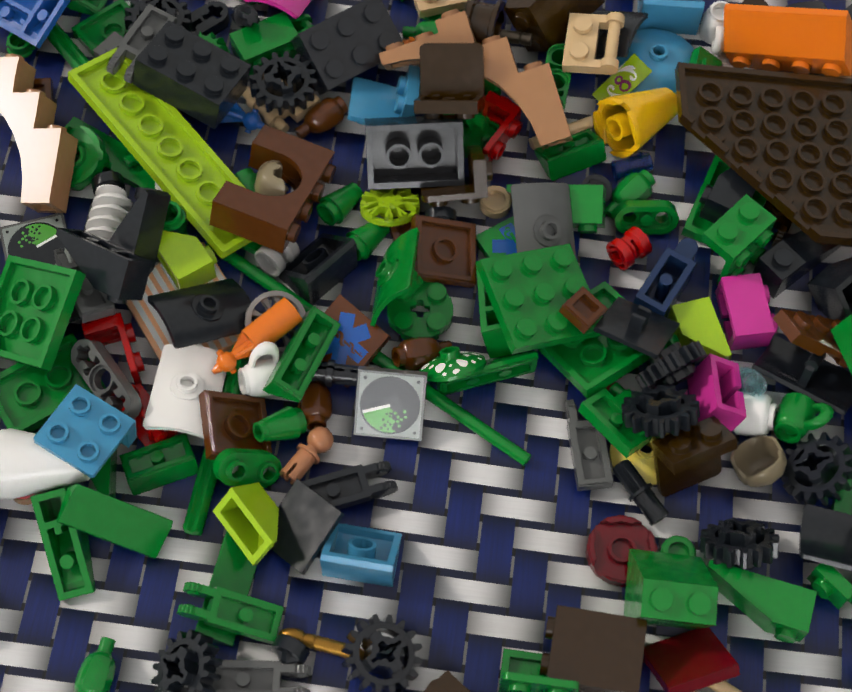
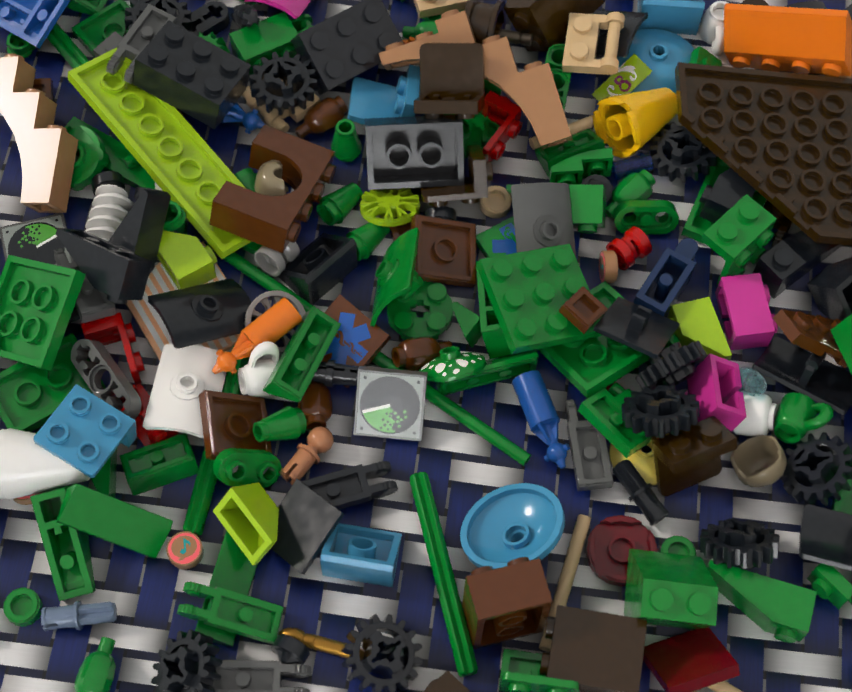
none -> green tile [3,588,43,627]
none -> sand blue axle [41,601,117,631]
none -> medium nougat tile [166,531,204,569]
none -> green cone [331,119,362,162]
none -> green axle [410,472,478,677]
none -> green slope [451,301,482,348]
none -> dark azure dish [460,483,565,569]
none -> reddish brown brick [462,557,553,649]
none -> blue wheel [512,370,570,469]
none -> tan bar [539,514,591,652]
none -> green slope [549,148,614,185]
none -> medium nougat tile [599,250,618,283]
none -> black gear [650,122,718,183]

